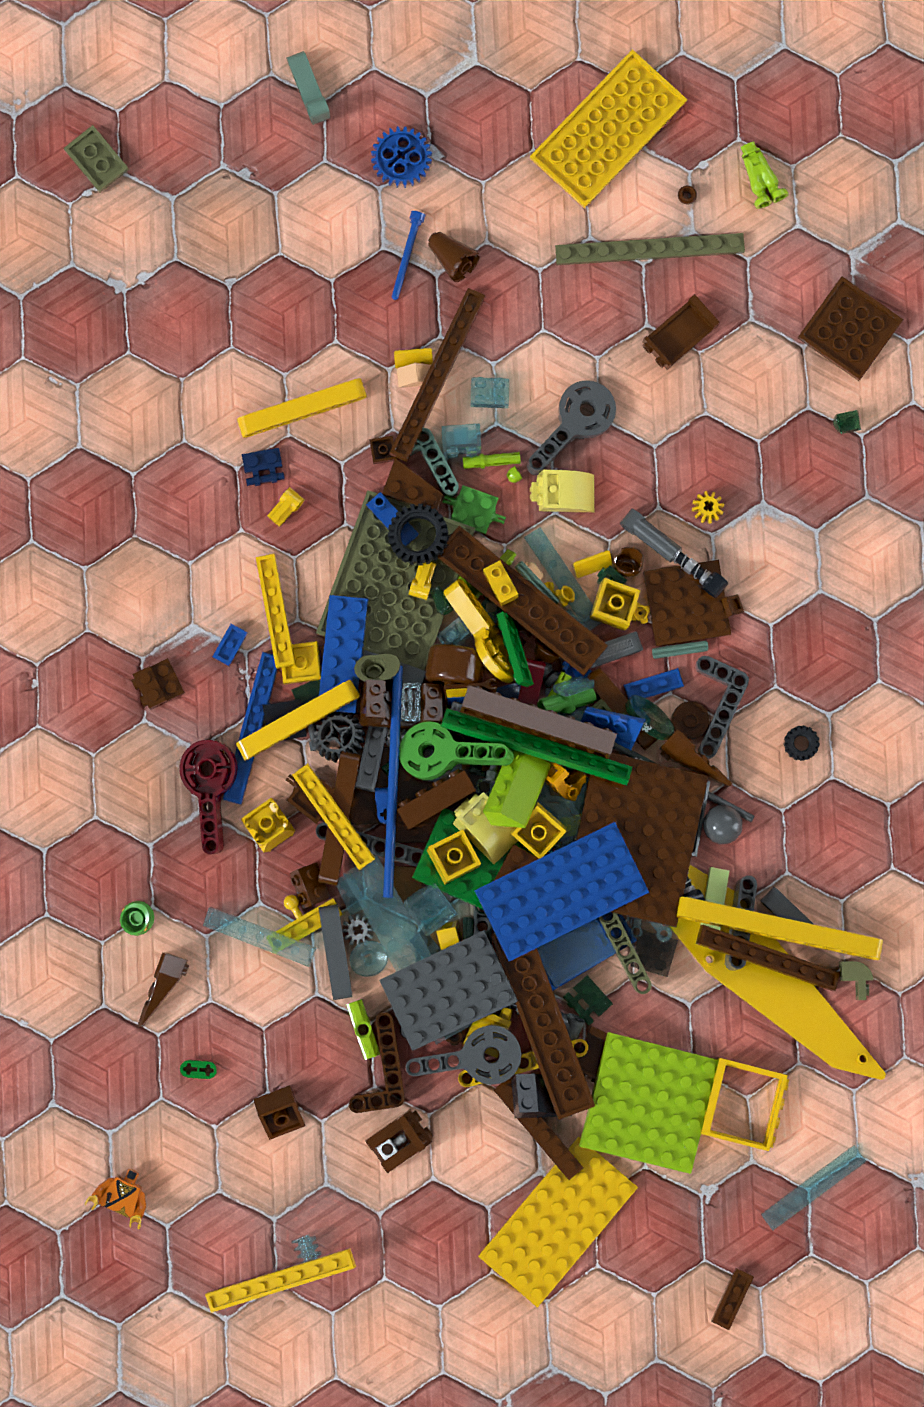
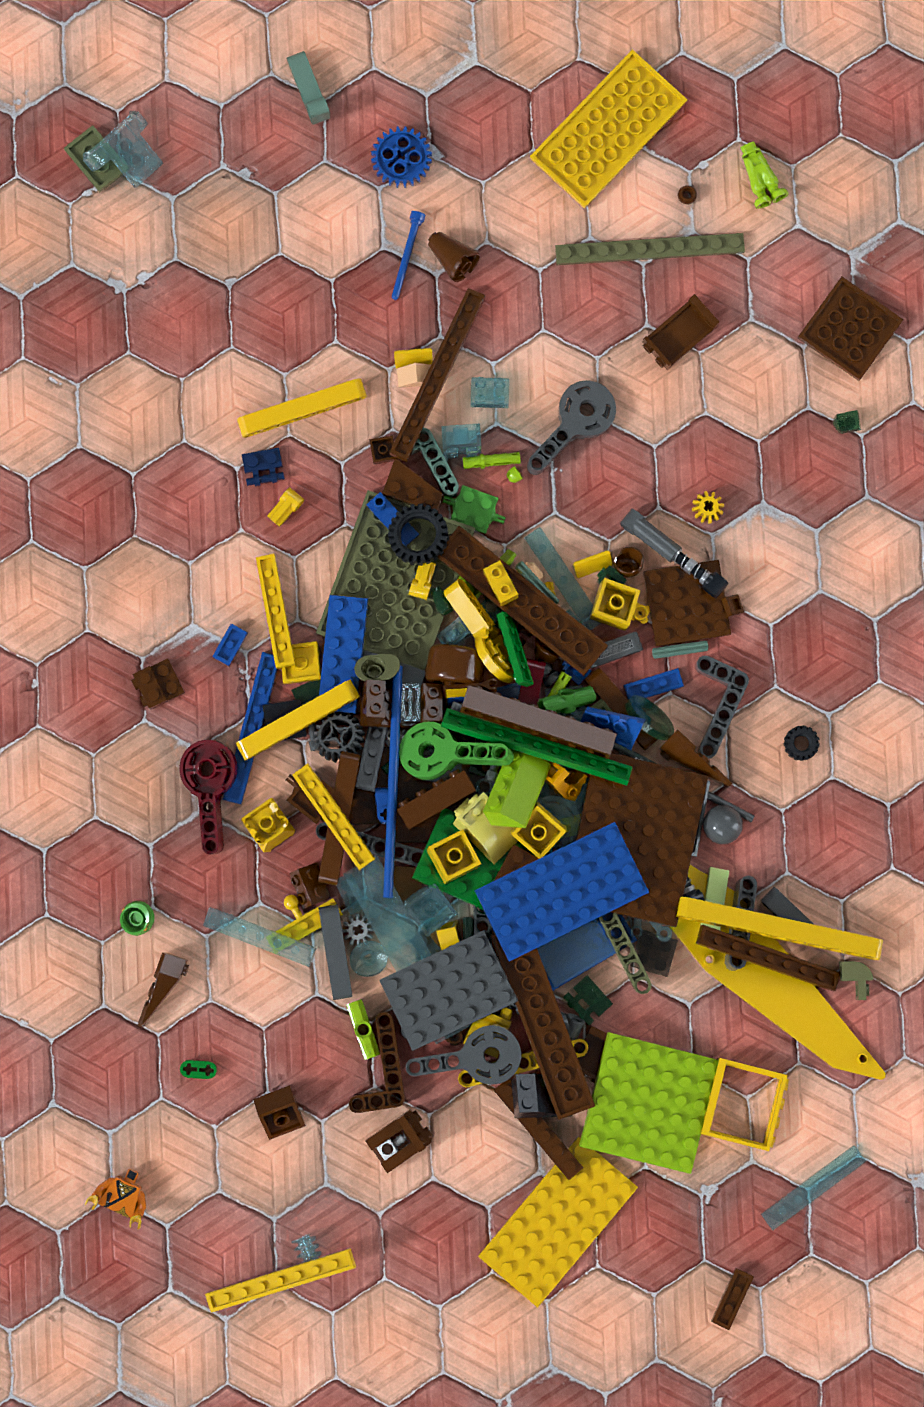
light yellow piece [530,470,595,513] -> none
clear light blue tile [553,676,594,697] -> none
yellow plate [555,585,575,607] -> none
reddish brown tile [671,701,710,740] -> none
none -> clear light blue piece [83,111,163,188]

